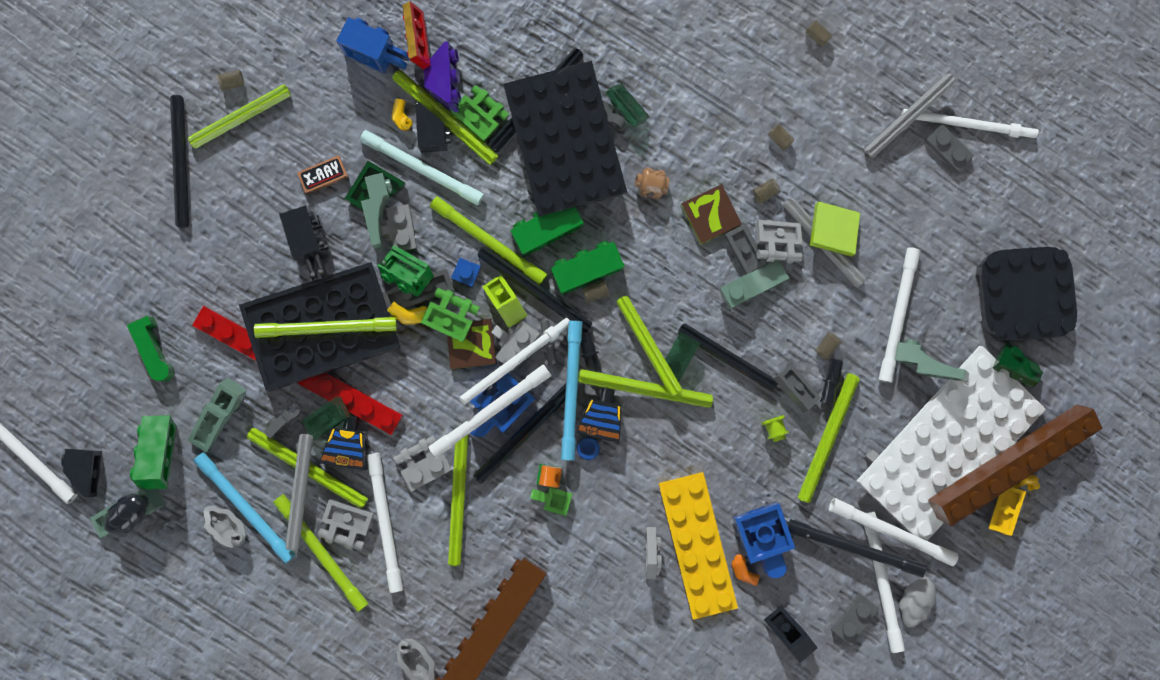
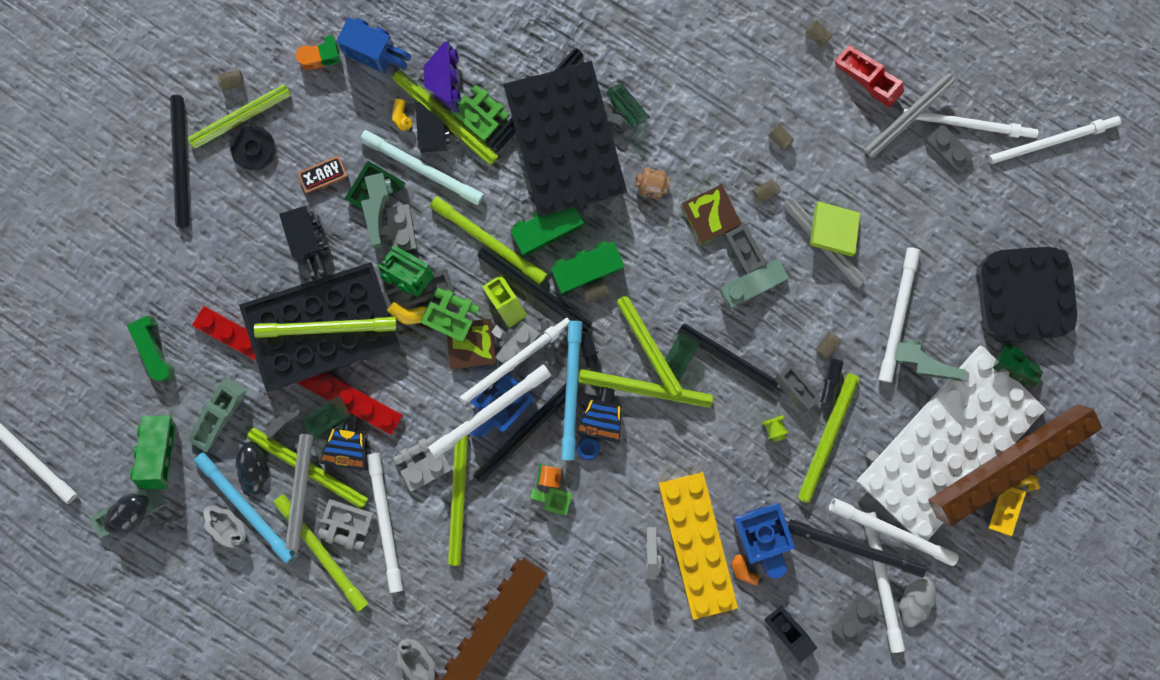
black slope [61,449,102,498] -> none
red plate [403,1,431,70] -> none
blue plate [451,258,481,288] -> none
light grey plate [755,220,802,264] -> none
none -> black tile [230,125,276,171]
none -> black arm [236,442,269,495]
none -> leg [296,35,342,70]
none -> red slope [834,45,904,108]
none -> white bar [989,116,1121,164]

